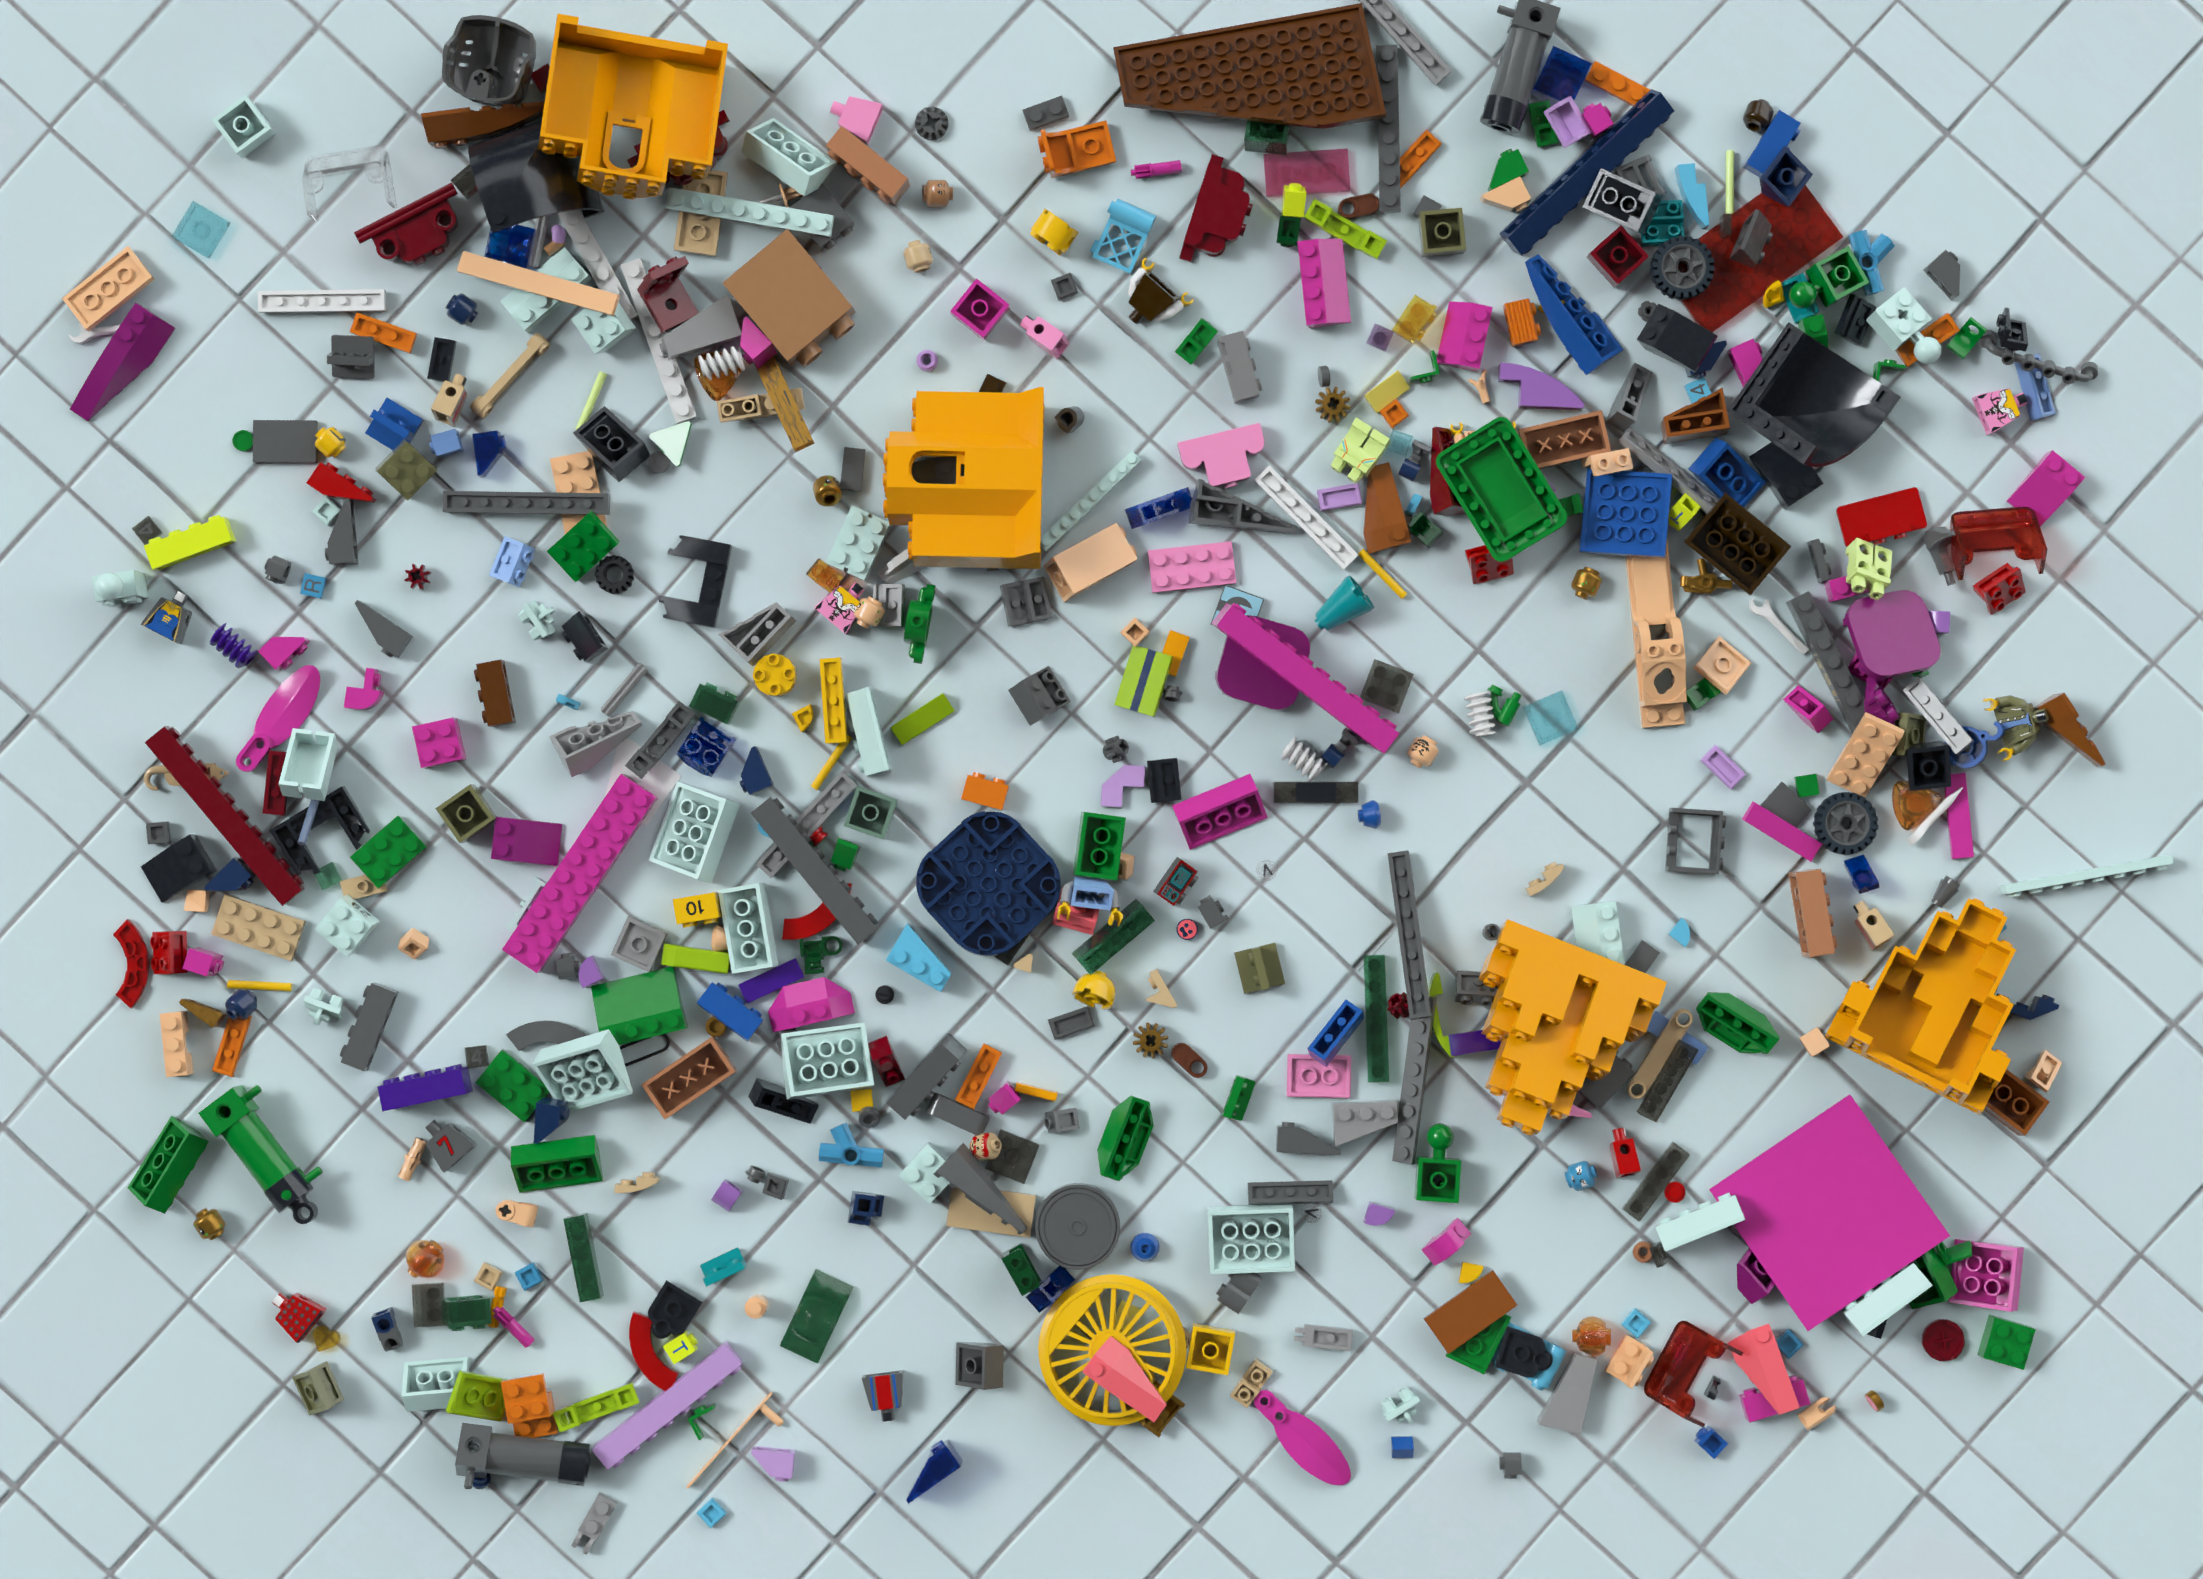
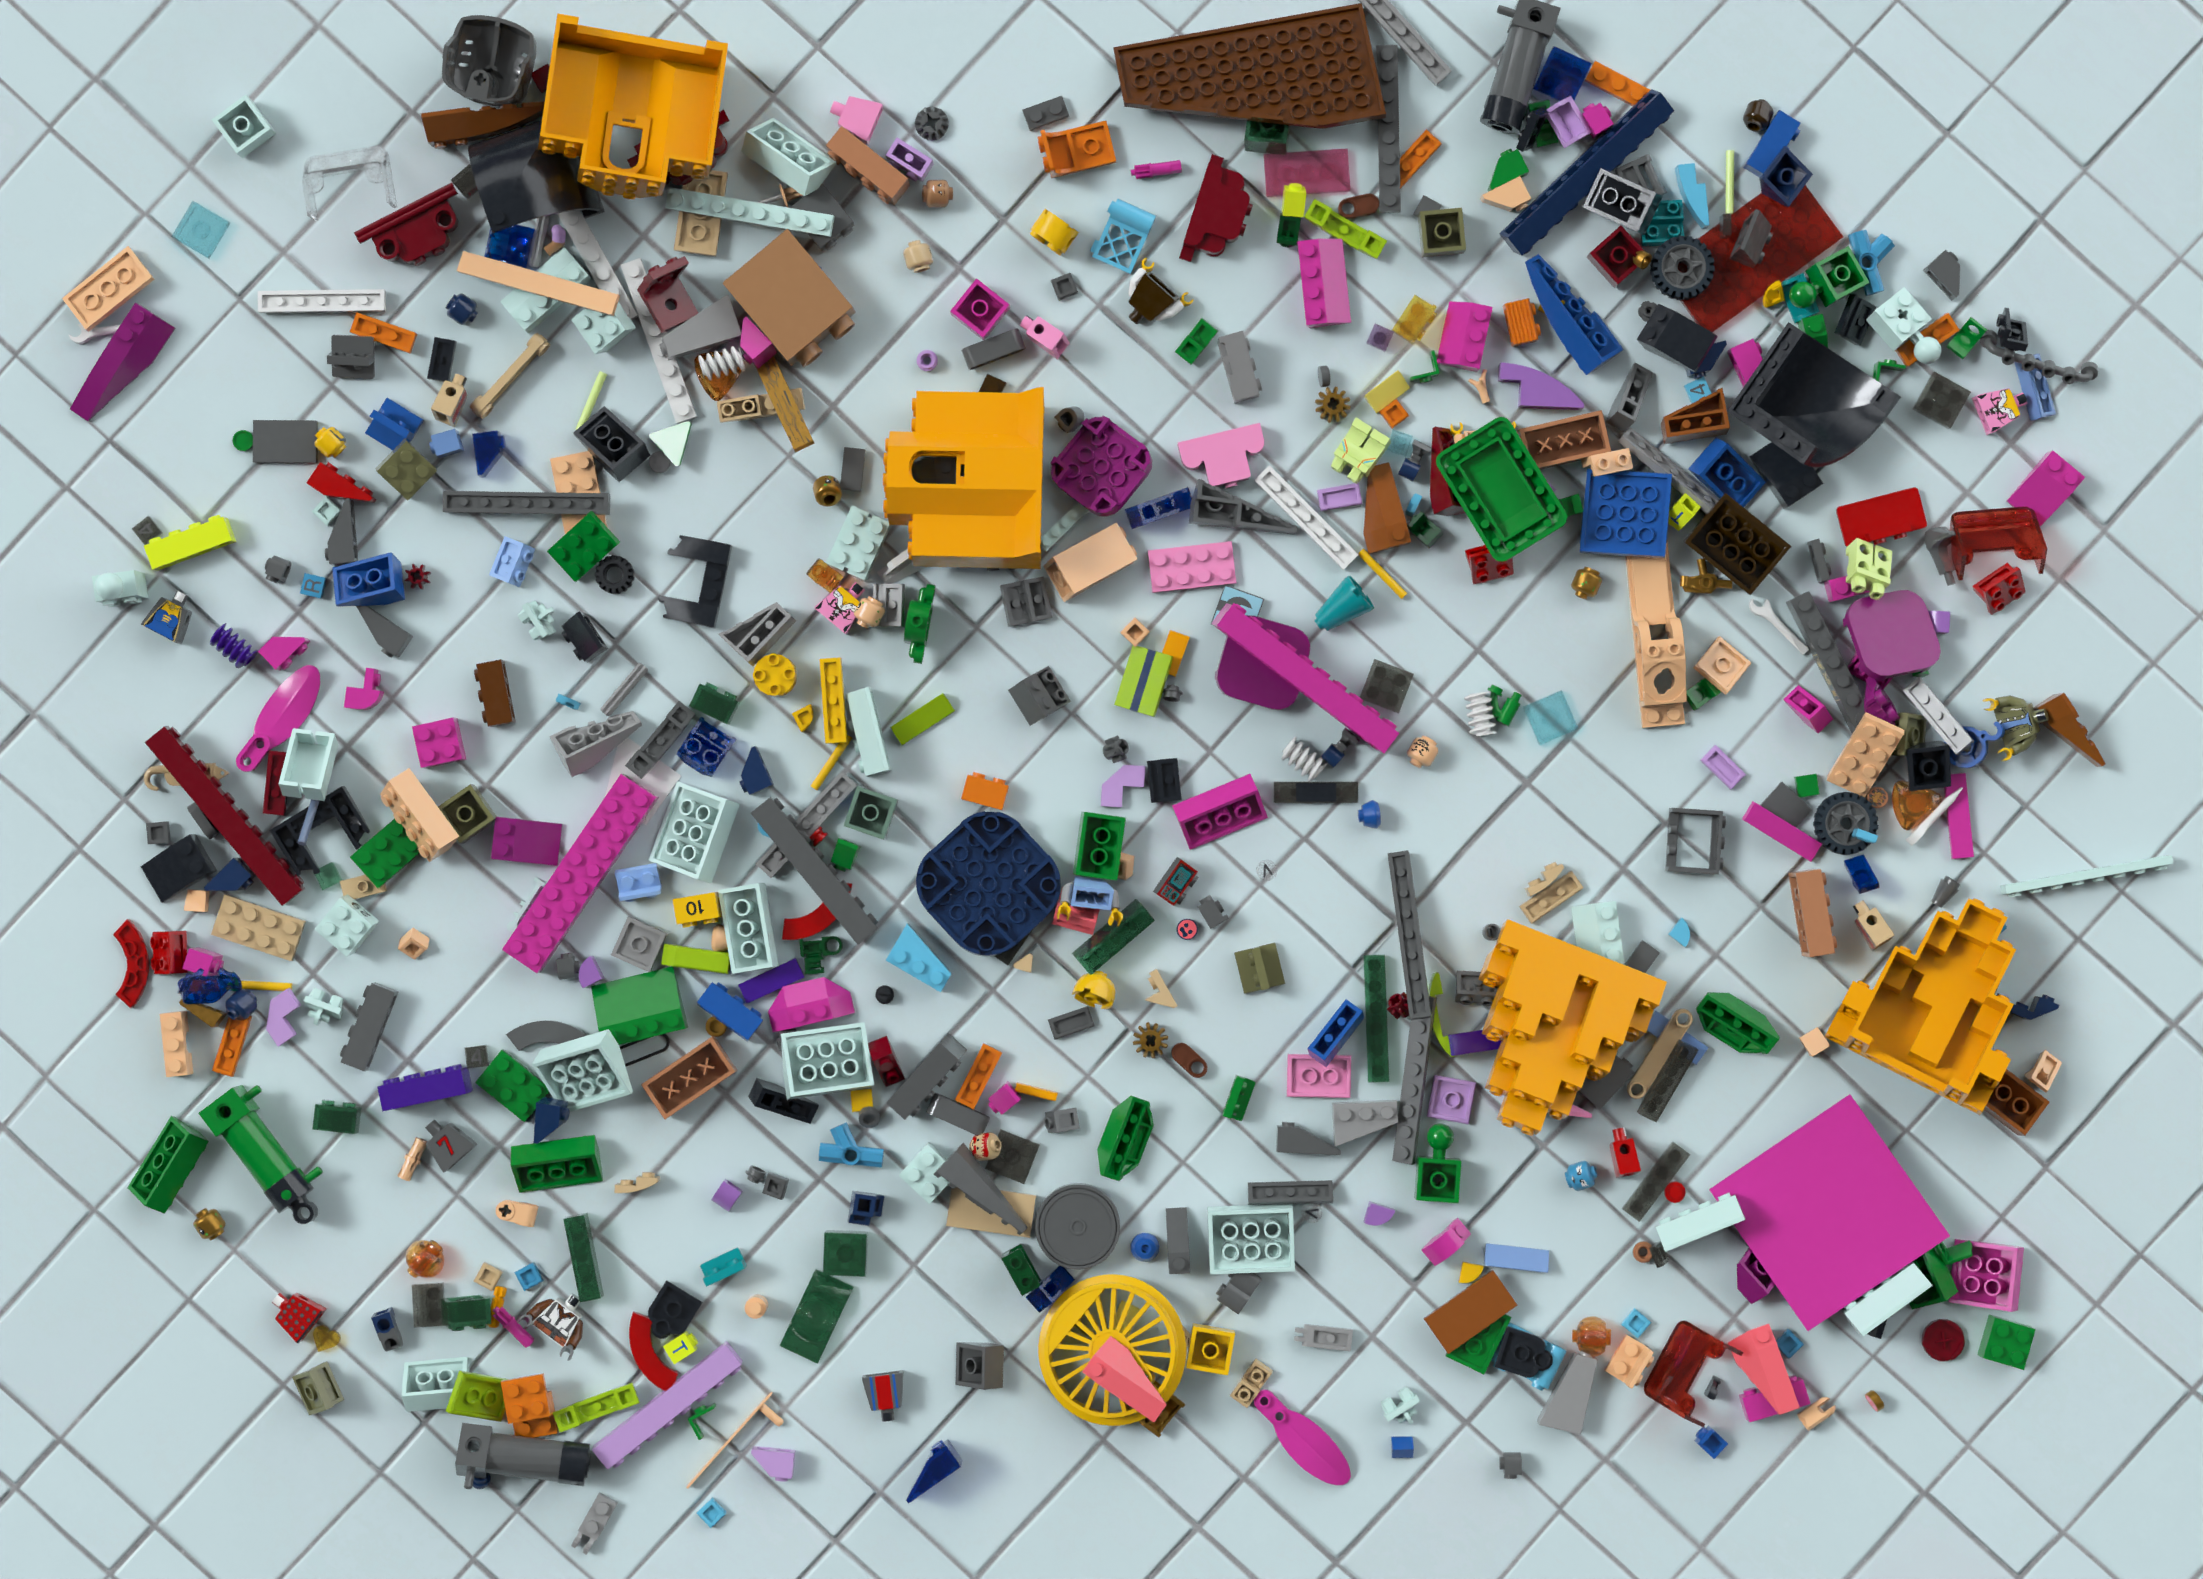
none -> clear blue piece [177,967,242,1005]
none -> dark grey beam [187,802,219,840]
none -> lavender tile [266,988,301,1047]
none -> clear green brick [312,1100,362,1134]
none -> blue slope [332,552,405,607]
none -> light nougat brick [380,768,459,862]
none -> torso [517,1293,583,1361]
none -> light blue bracket [615,863,662,902]
none -> clear green brick [823,1230,868,1277]
none -> lavender brick [886,138,934,182]
none -> dark grey beam [961,328,1026,370]
none -> magenta tile [1051,416,1152,517]
none -> dark grey slope [1166,1207,1190,1274]
none -> lavender tile [1427,1075,1476,1124]
none -> medium blue slope [1483,1243,1549,1273]
none -> black plate [1516,108,1549,152]
none -> tan tile [1519,871,1583,924]
none -> pearl gold hinge [1633,251,1652,270]
none -> medium azure tile [1852,829,1878,843]
none -> tile [1866,787,1888,808]
none -> clear smoke plate [1912,371,1971,429]

